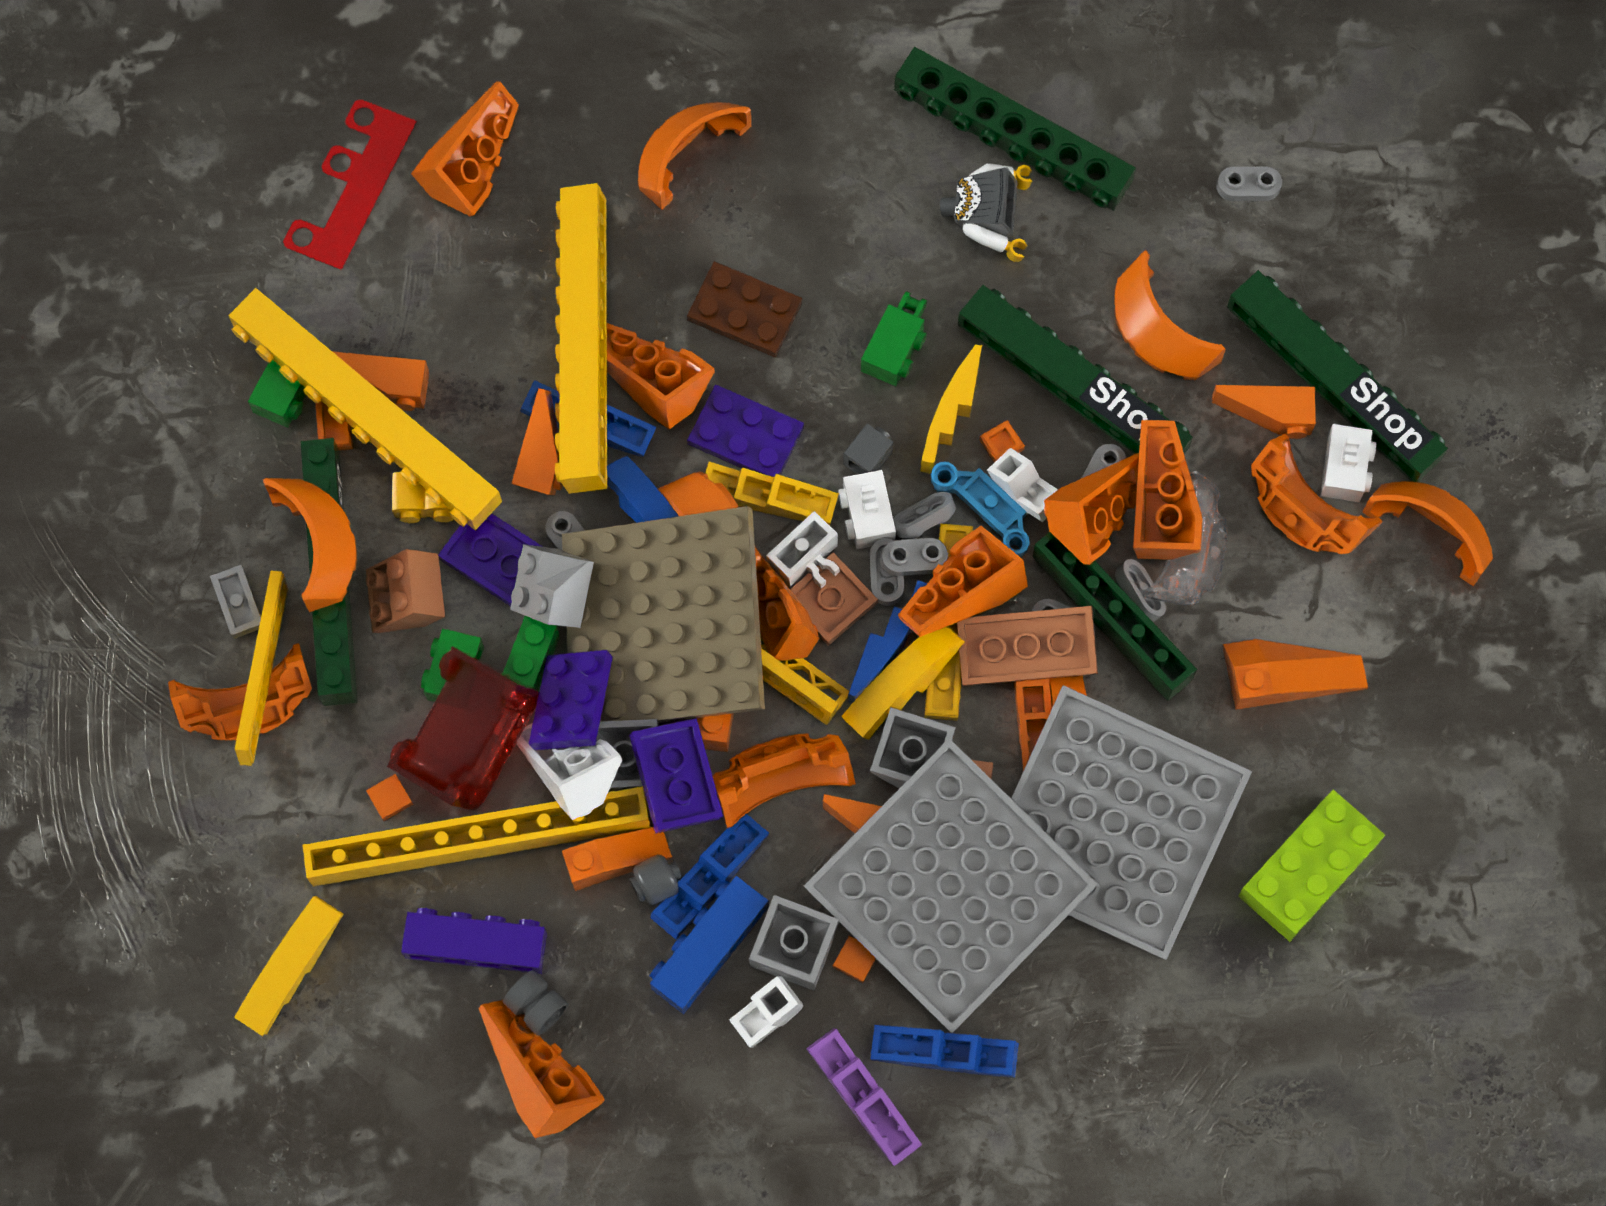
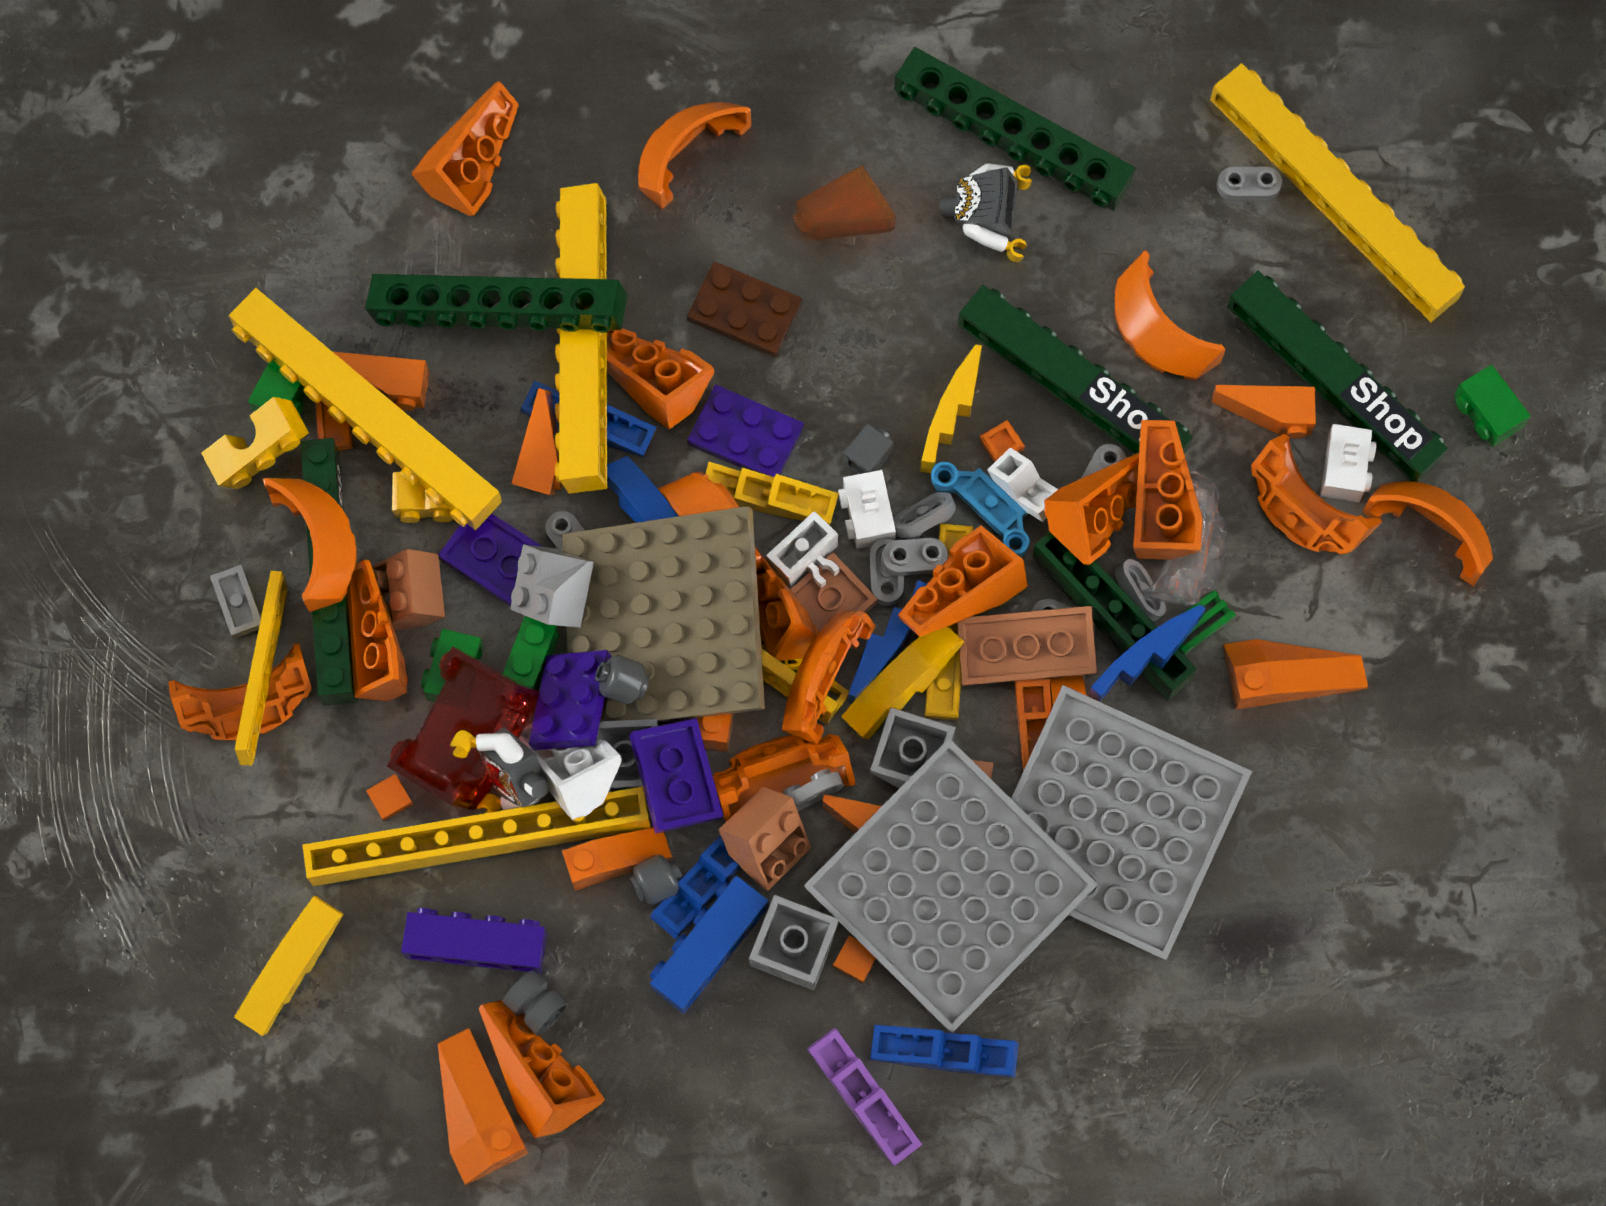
red piece [283,100,417,270] -> none
white brick [729,976,803,1048] -> none
green brick [861,291,927,387] -> none
lime brick [1238,790,1385,942] -> none
none -> yellow arch [201,397,309,489]
none -> orange wedge [347,560,408,702]
none -> dark green brick [365,274,628,333]
none -> orange wedge [438,1028,529,1185]
none -> torso [450,727,549,813]
none -> dark grey head [595,655,649,704]
none -> nougat slope [719,787,812,891]
none -> orange windscreen [782,611,876,745]
none -> light grey plate [782,769,844,812]
none -> clear orange slope [794,165,896,240]
none -> blue slope [1088,604,1206,702]
none -> green tile [1178,589,1236,656]
none -> yellow brick [1210,63,1465,322]
none -> green brick [1454,364,1531,447]

